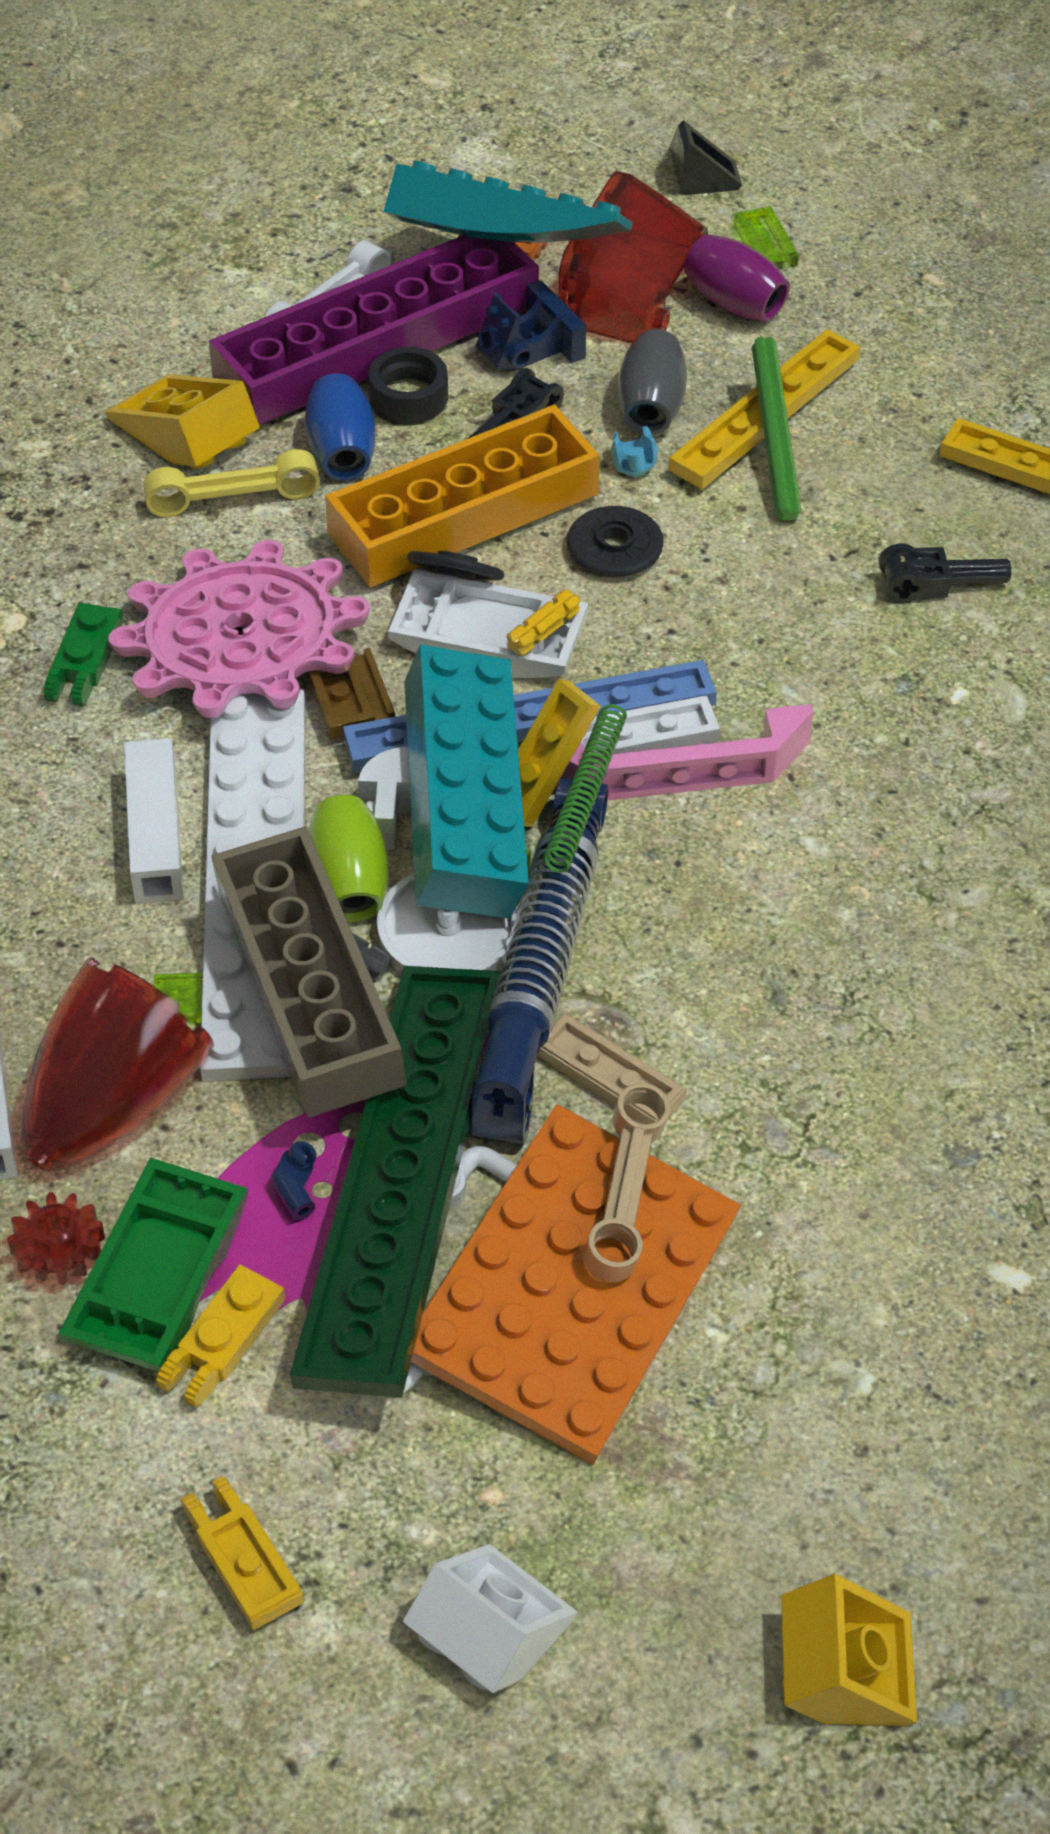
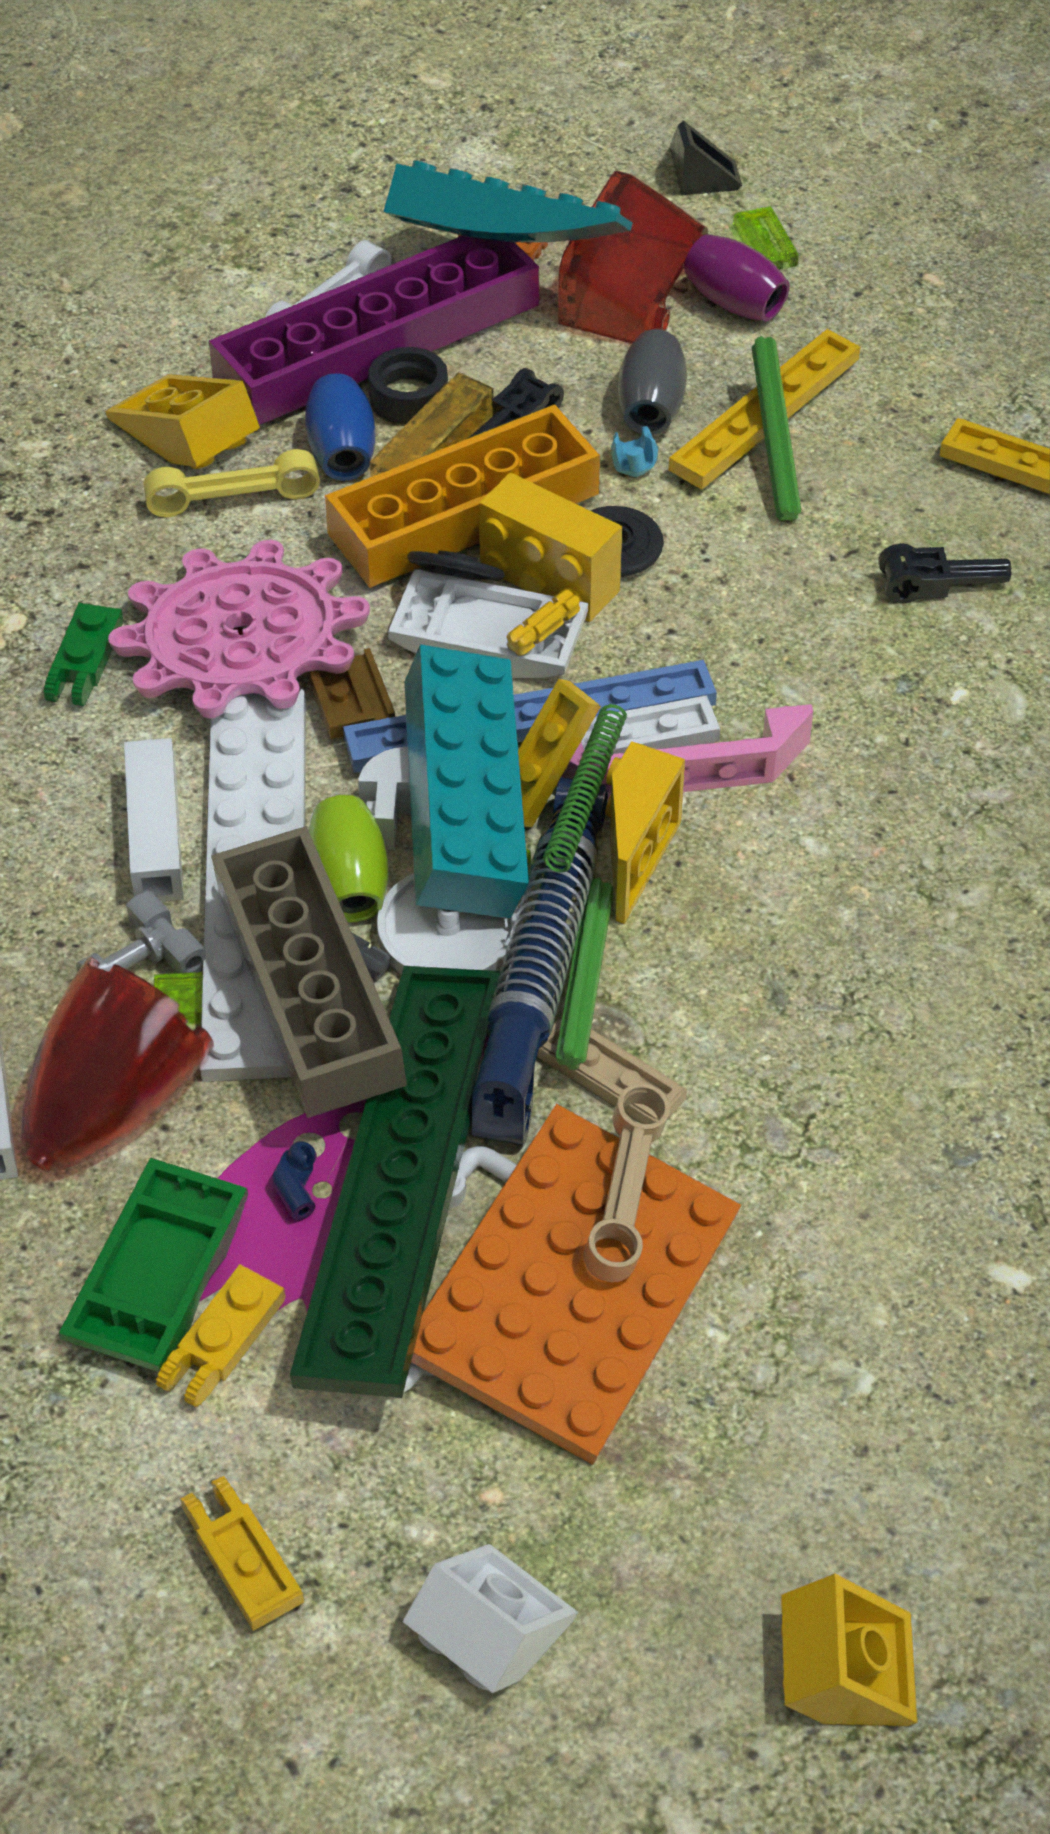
clear red gear [7,1192,105,1285] -> none
dark blue tile [475,280,586,370] -> none
none -> light grey bar [76,891,207,998]
none -> clear yellow brick [370,372,494,477]
none -> yellow brick [479,472,622,622]
none -> bright green axle [556,878,614,1070]
none -> yellow slope [605,741,685,924]

